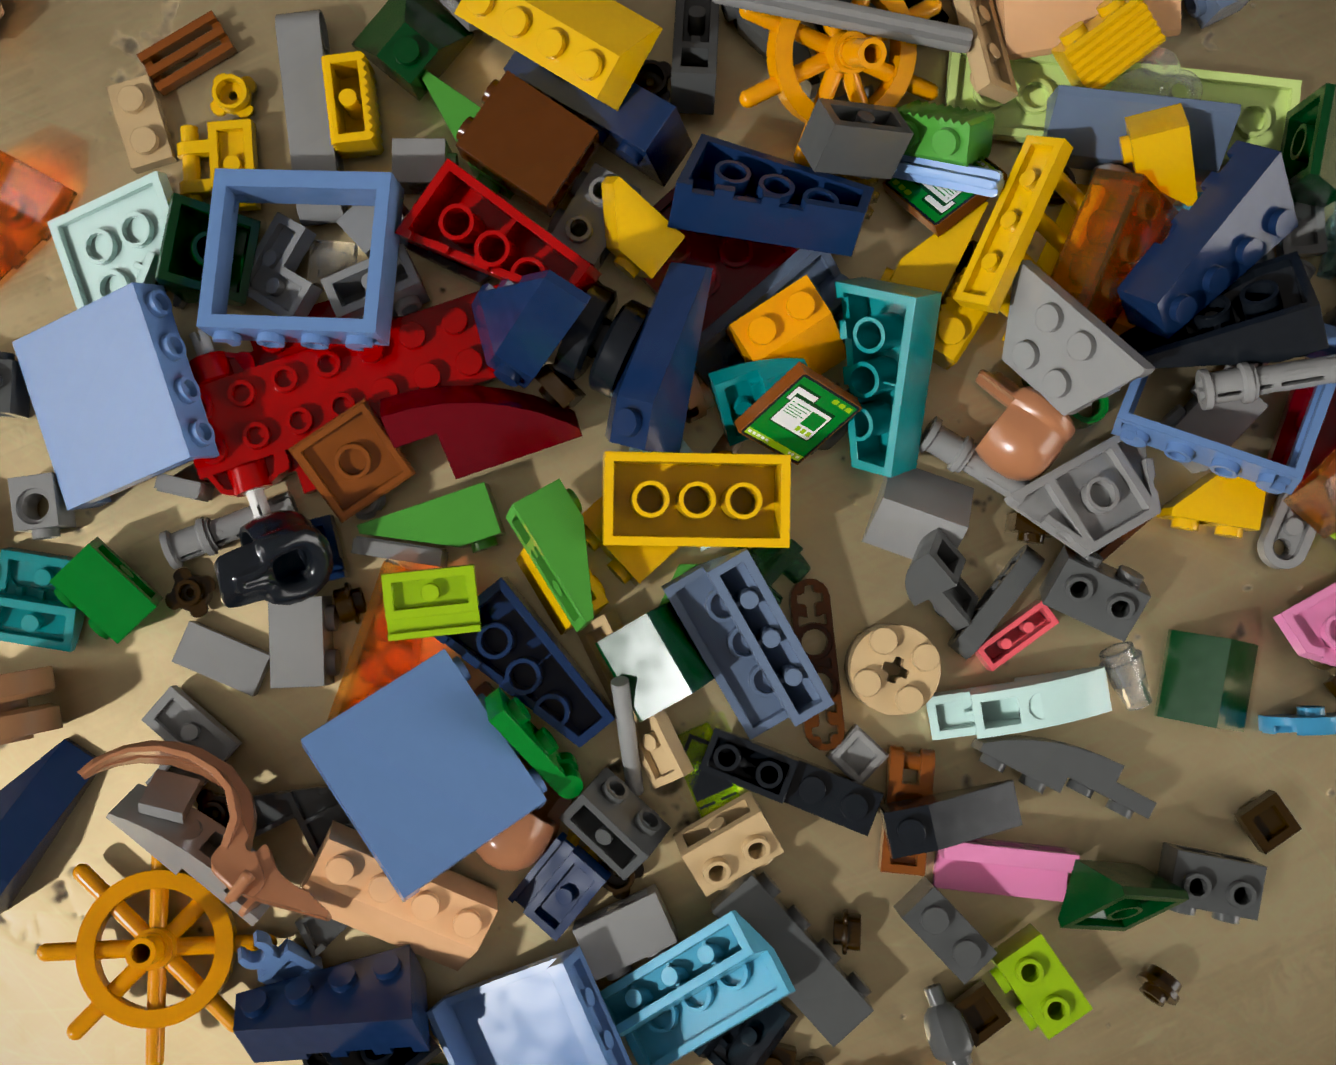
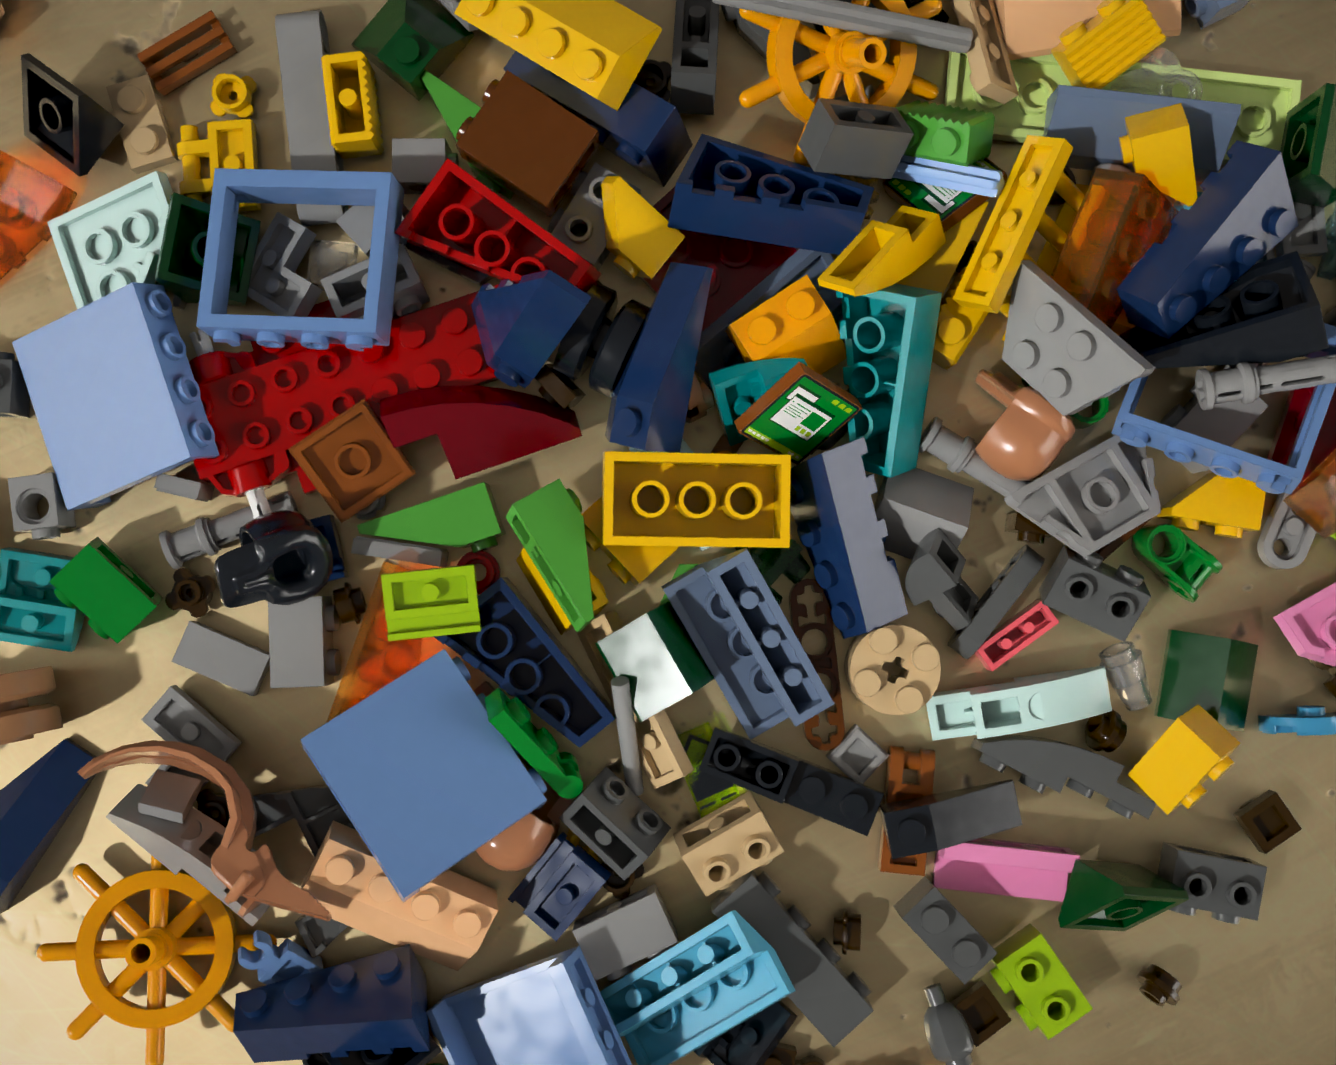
none -> black slope [21,53,124,177]
none -> red plate [457,551,500,594]
none -> wedge [790,437,908,639]
none -> yellow slope [817,205,946,297]
none -> dark brown plate [1085,709,1127,753]
none -> yellow brick [1127,704,1241,815]
none -> green piece [1131,524,1223,603]

